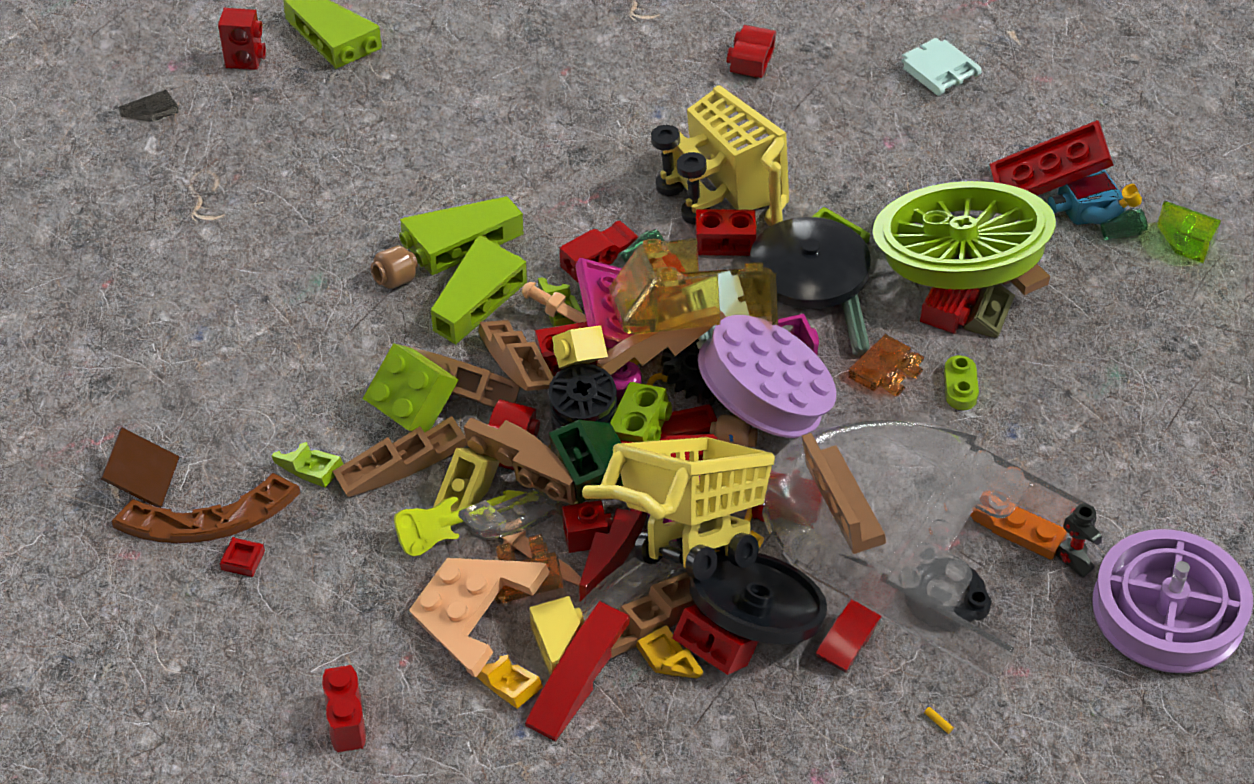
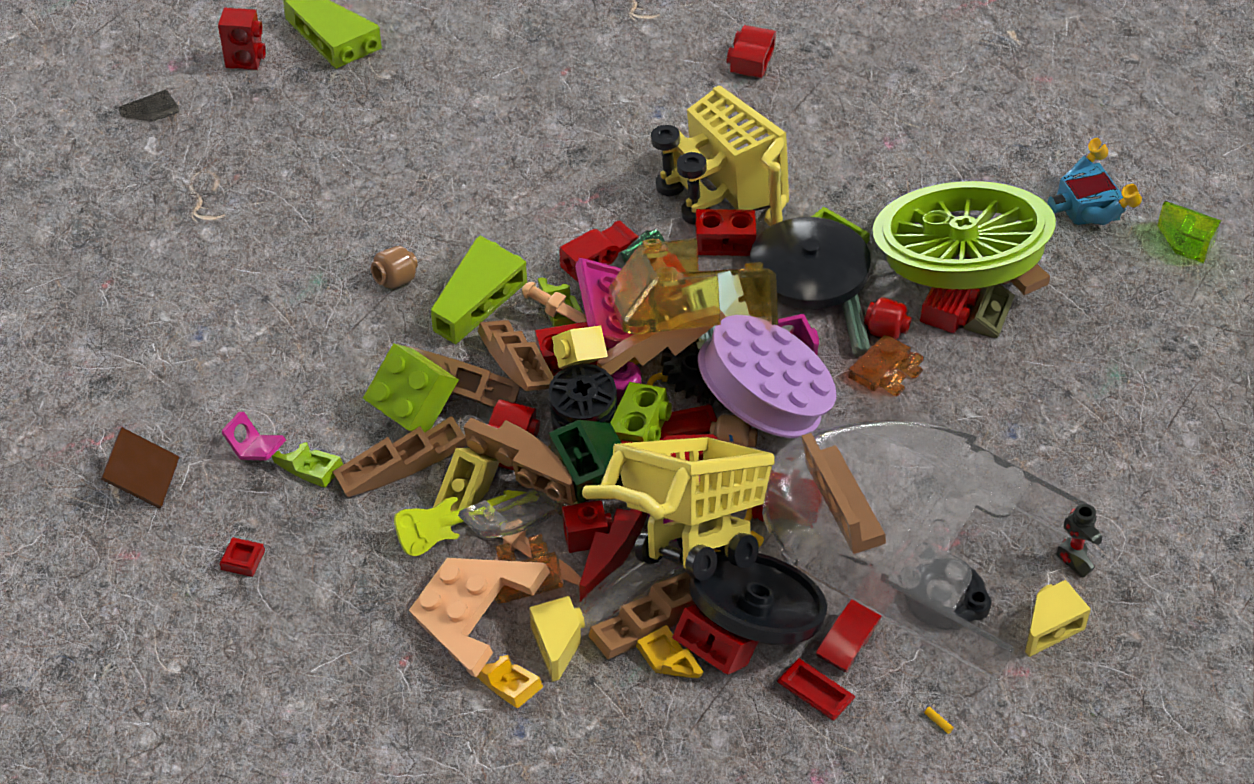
dark orange tile [112,473,300,543] -> none
red brick [322,665,366,753] -> none
lime slope [399,196,524,276] -> none
red slope [525,601,629,742] -> none
light aqua plate [901,38,982,96] -> none
lime plate [944,355,979,410] -> none
orange hinge [970,492,1068,560] -> none
red tile [989,120,1114,196] -> none
lavender wheel [1092,529,1253,673] -> none
clear green cone [1100,208,1148,240] -> none
none -> dark pink bracket [222,412,286,461]
none -> red tile [777,658,856,721]
none -> red head [864,297,912,341]
none -> light yellow slope [1025,580,1091,657]

